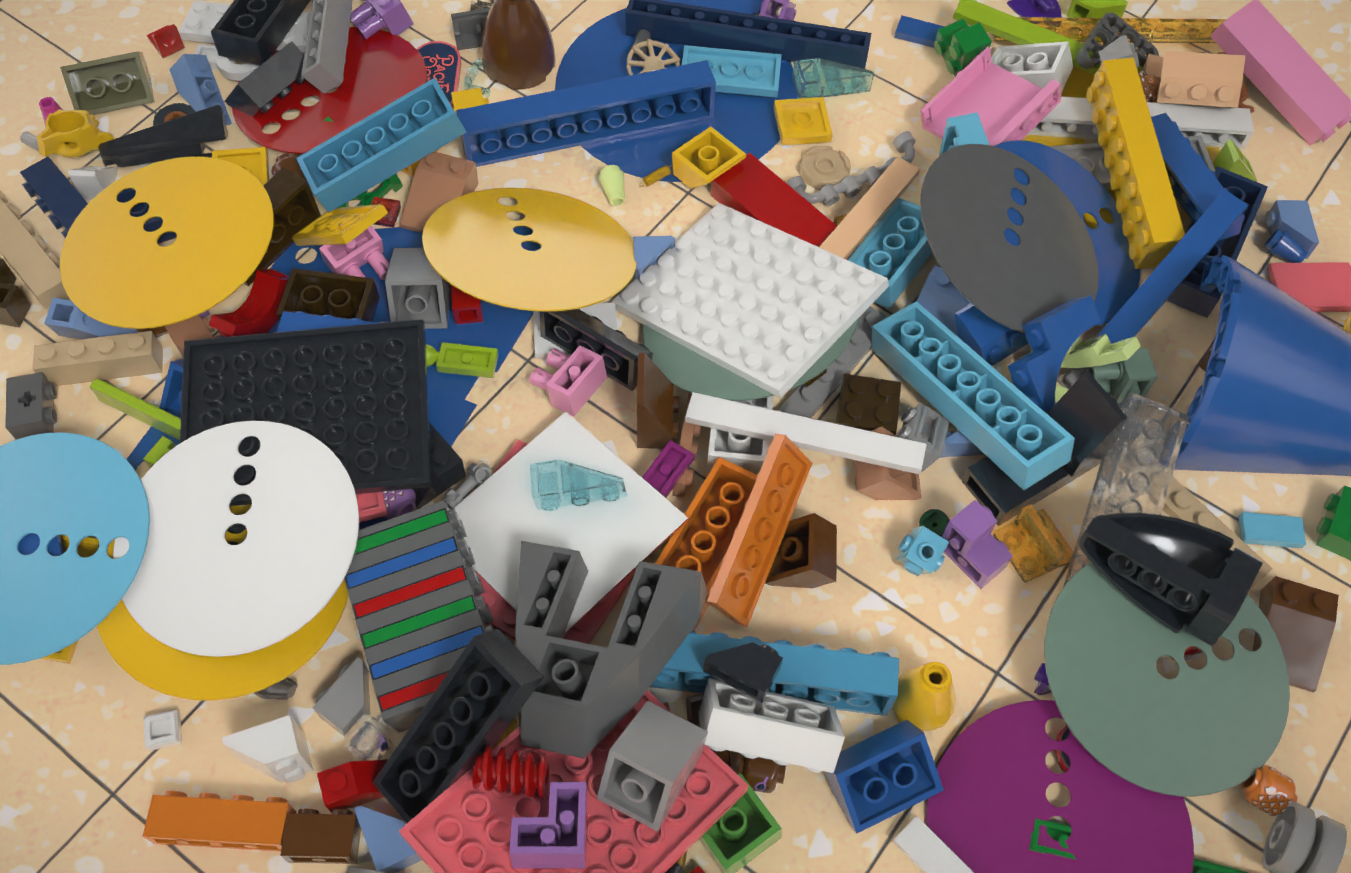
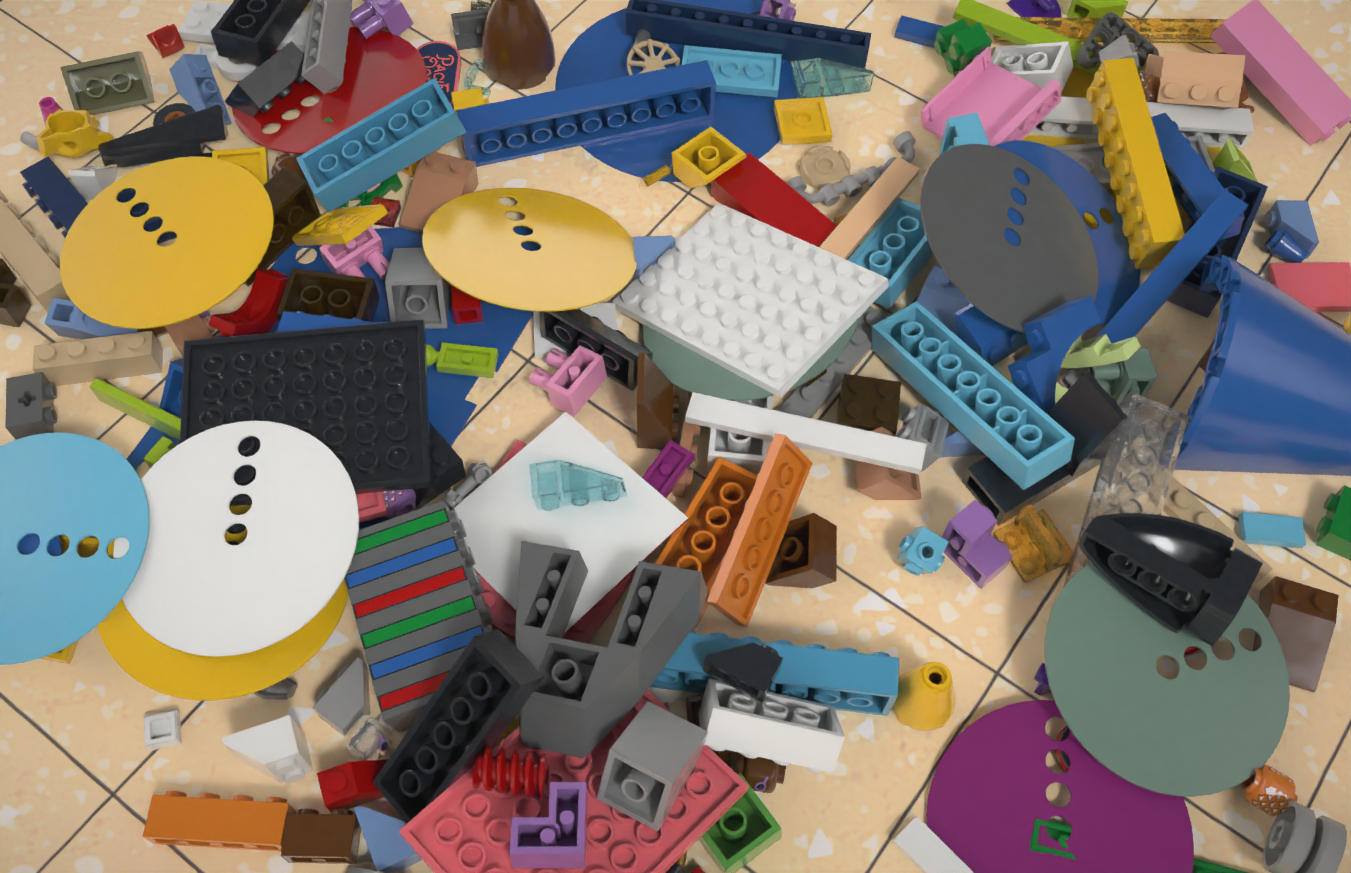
yellowish green cone [599,165,626,206] -> none
blue slope [824,720,944,834] -> none
dark green tile [919,509,950,537] -> none

